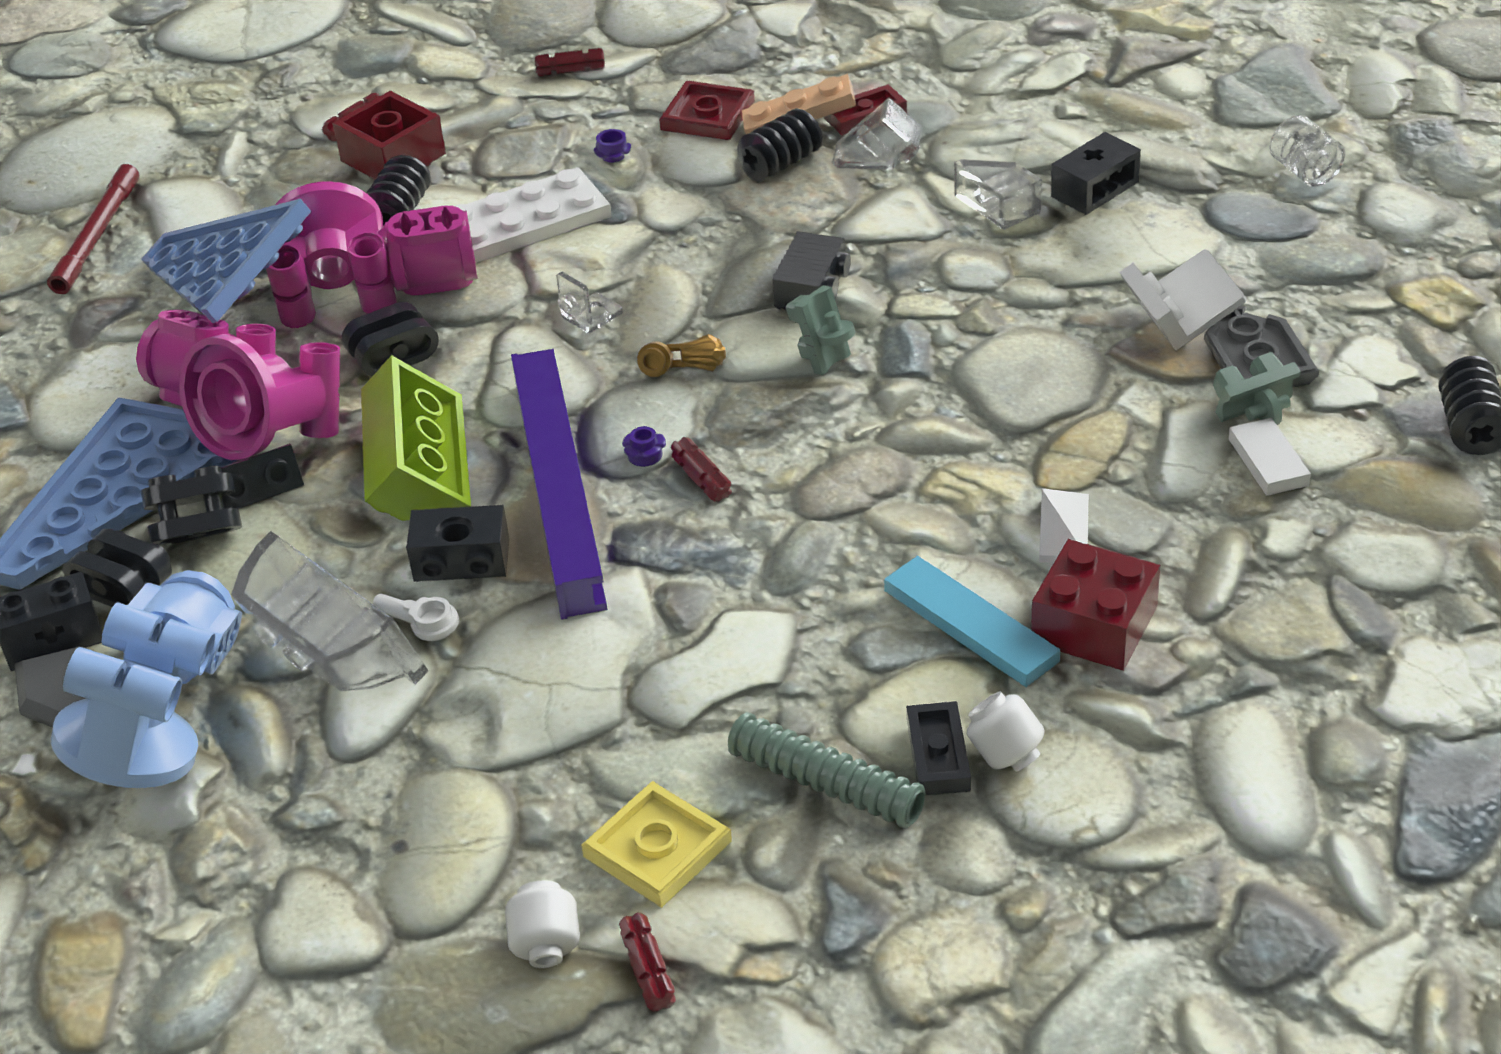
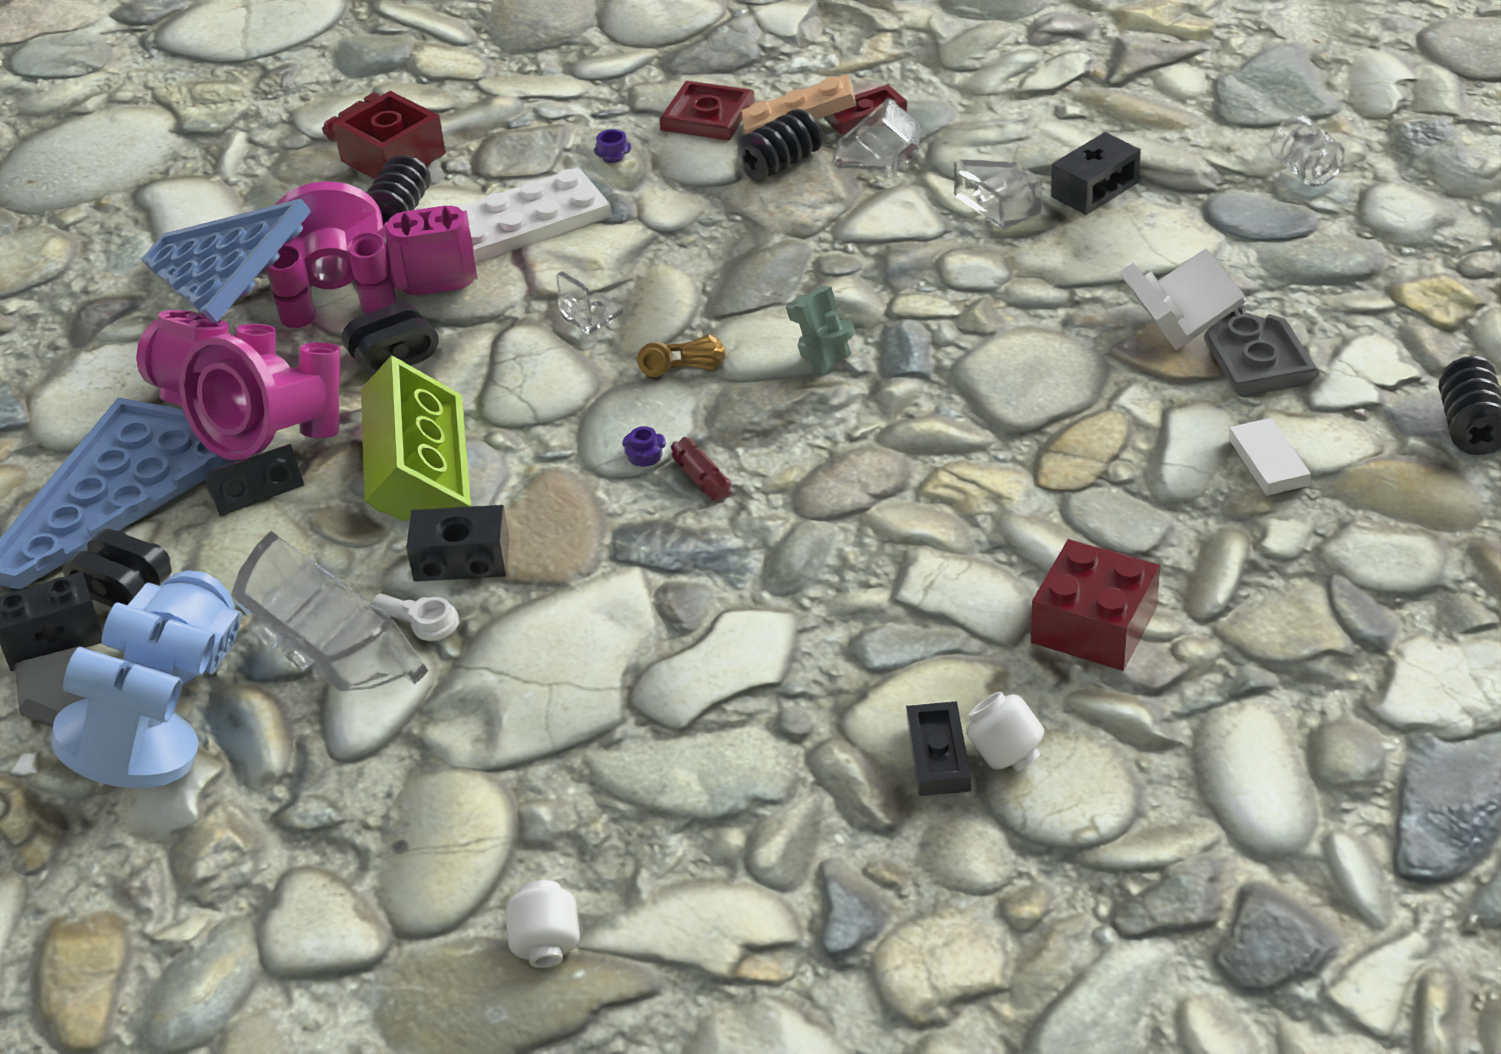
dark red piece [47,164,140,295] -> none
black brick [140,466,242,545] -> none
dark purple tile [511,349,608,620] -> none
dark red axle [534,48,605,77] -> none
light yellow tile [581,781,732,908] -> none
dark red axle [619,912,676,1012] -> none
sand green piece [728,712,925,828] -> none
black brick [773,231,851,311] -> none
medium azure tile [884,555,1060,687] -> none
white slope [1039,488,1089,563] -> none
sand green hips [1213,352,1301,425] -> none

